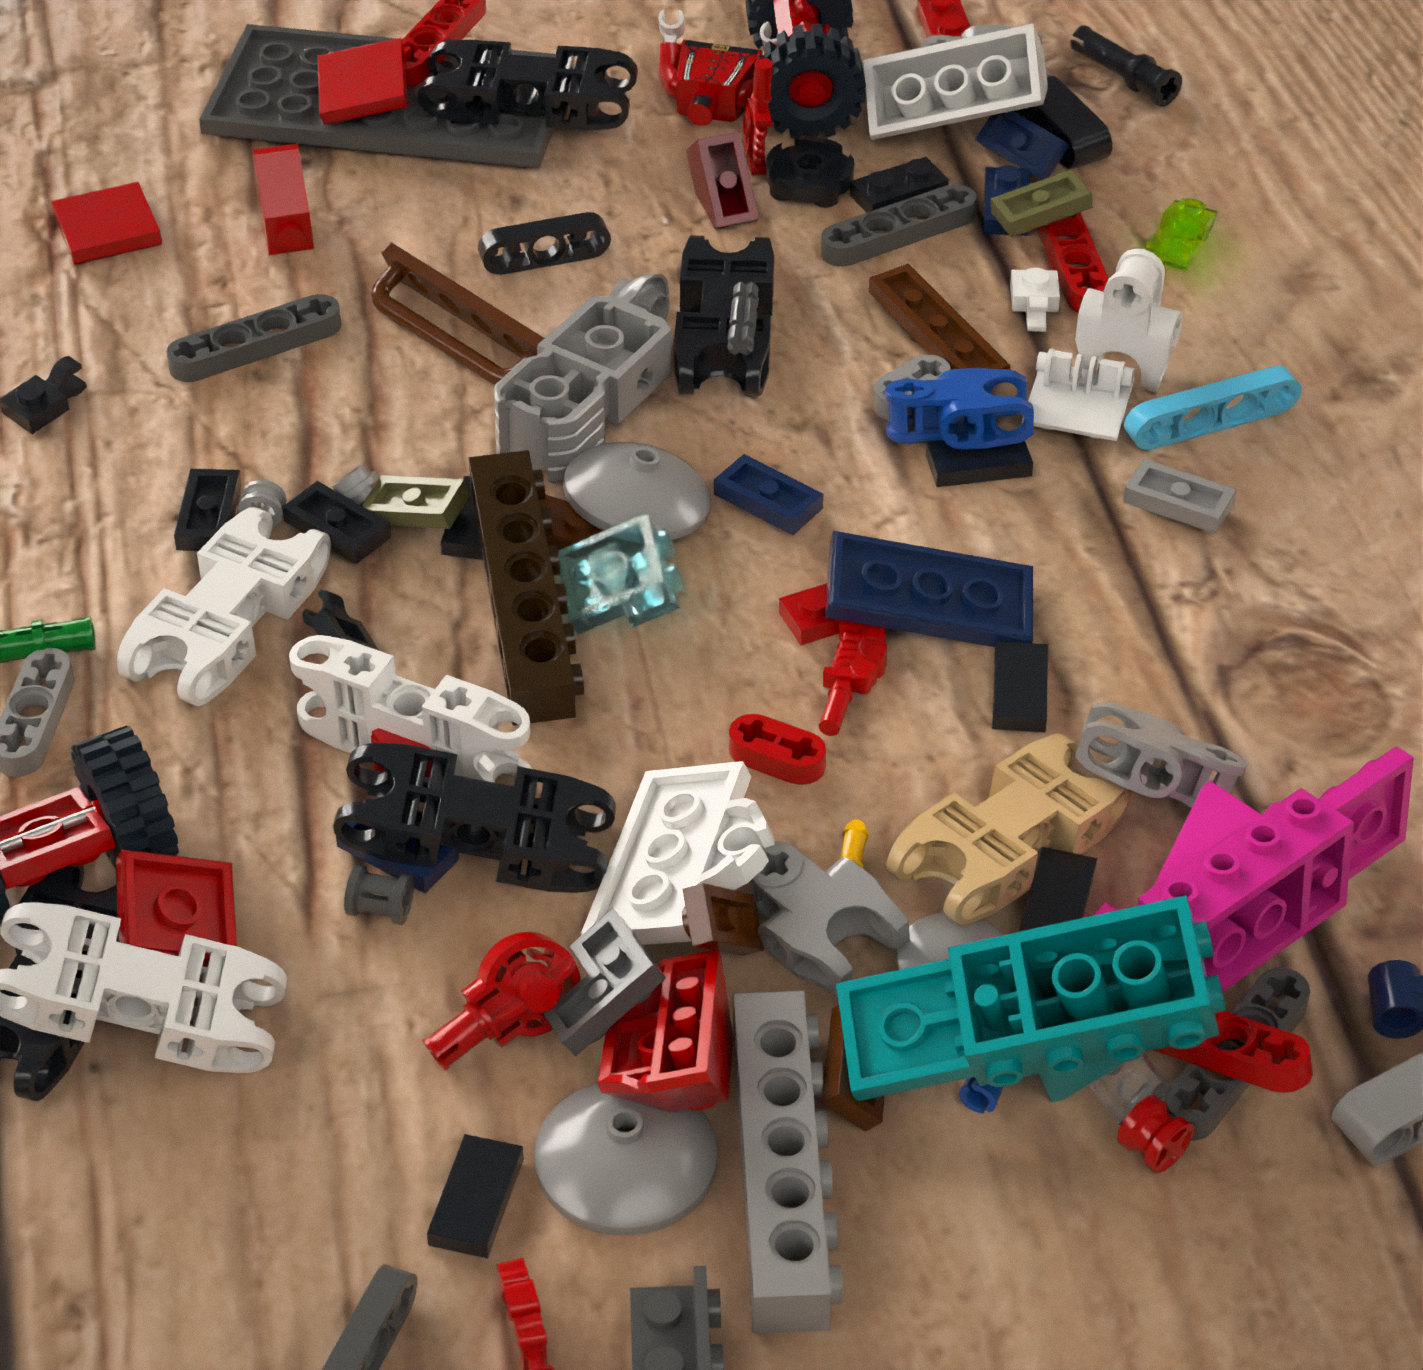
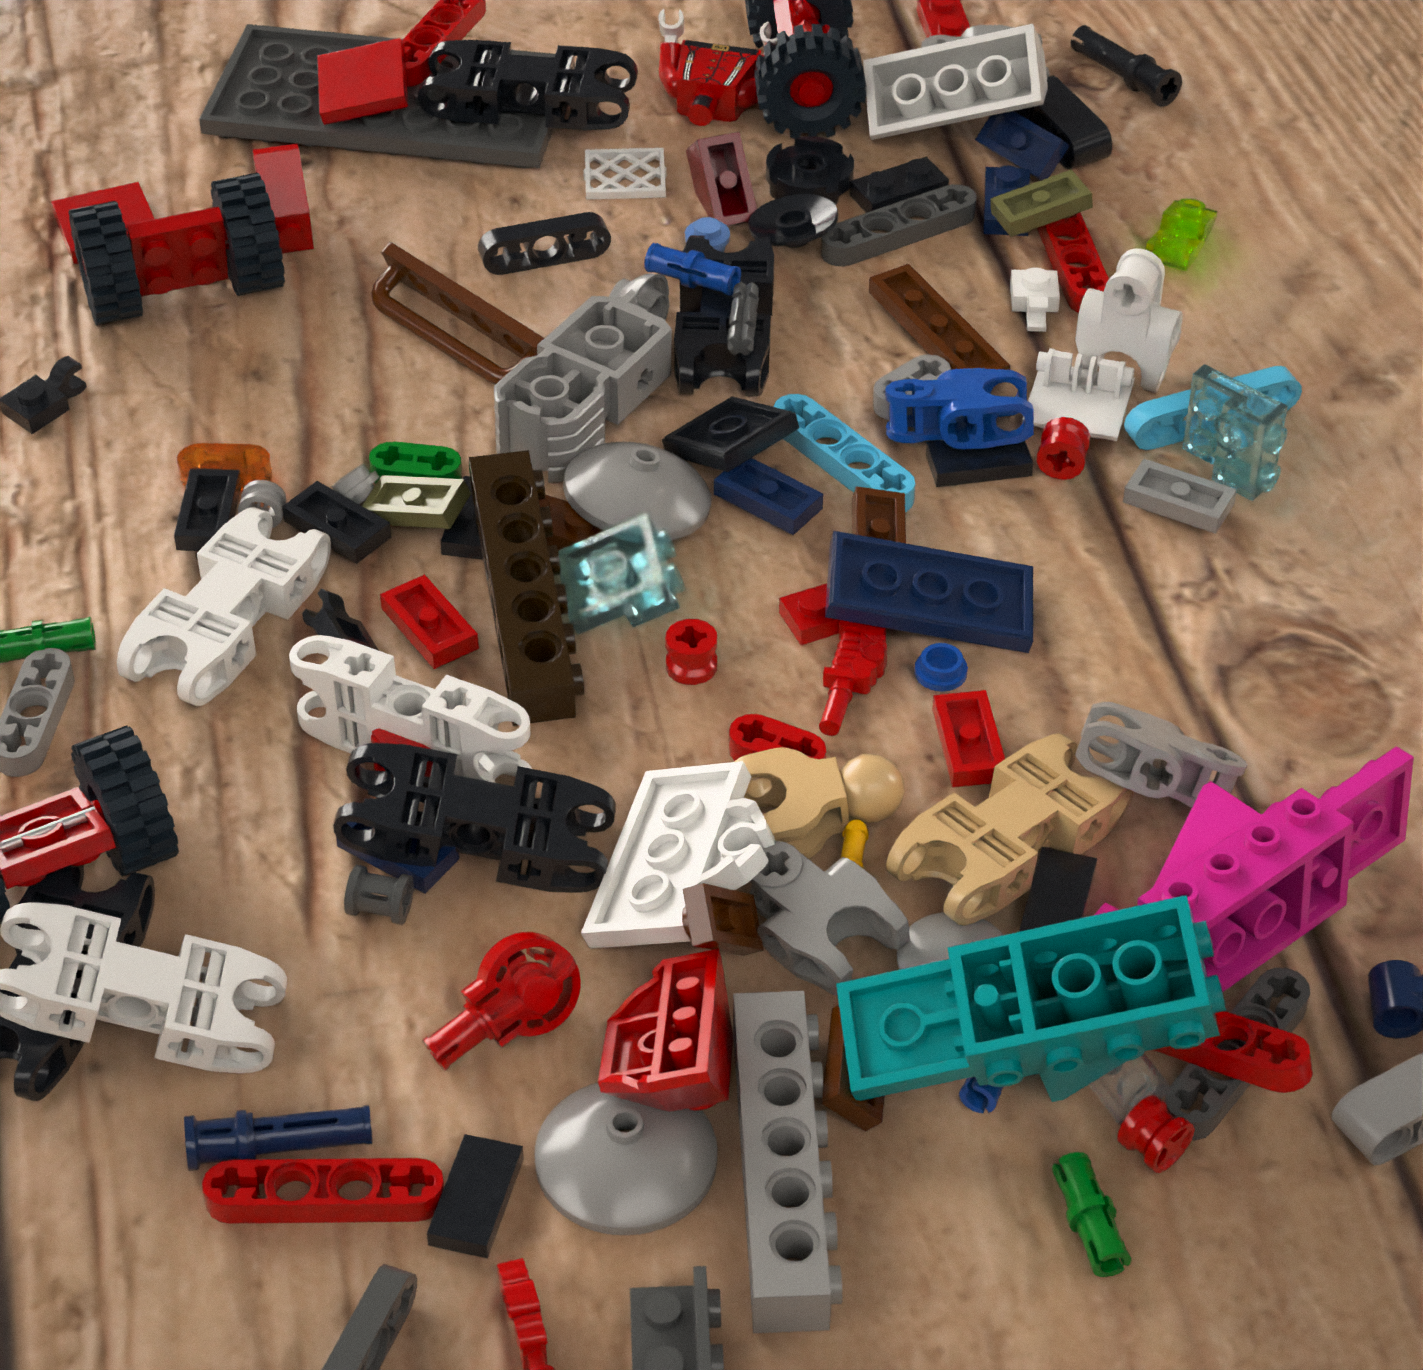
red tile [116,850,237,967] -> none
dark grey beam [166,294,341,382] -> none
dark grey plate [544,908,666,1057] -> none
red piece [743,58,773,175] -> none
black tile [992,641,1048,732] -> none
none -> black plate [69,172,285,325]
none -> clear orange beam [177,443,272,492]
none -> dark blue pin [184,1105,372,1171]
none -> red beam [202,1158,444,1224]
none -> green beam [369,442,462,484]
none -> red plate [380,574,479,669]
none -> white window [583,148,667,200]
none -> blue pin [644,243,741,296]
none -> black tile [662,396,799,472]
none -> red wheel [665,619,717,685]
none -> medium blue plate [685,217,730,252]
none -> tan piece [734,747,905,859]
none -> black dish [748,194,838,248]
none -> medium azure beam [774,394,915,512]
none -> reddish brown plate [852,486,906,543]
none -> blue plate [915,643,968,692]
none -> red plate [932,690,1005,788]
none -> red wheel [1036,417,1091,480]
none -> green pin [1052,1152,1132,1277]
none -> clear light blue plate [1182,364,1288,501]

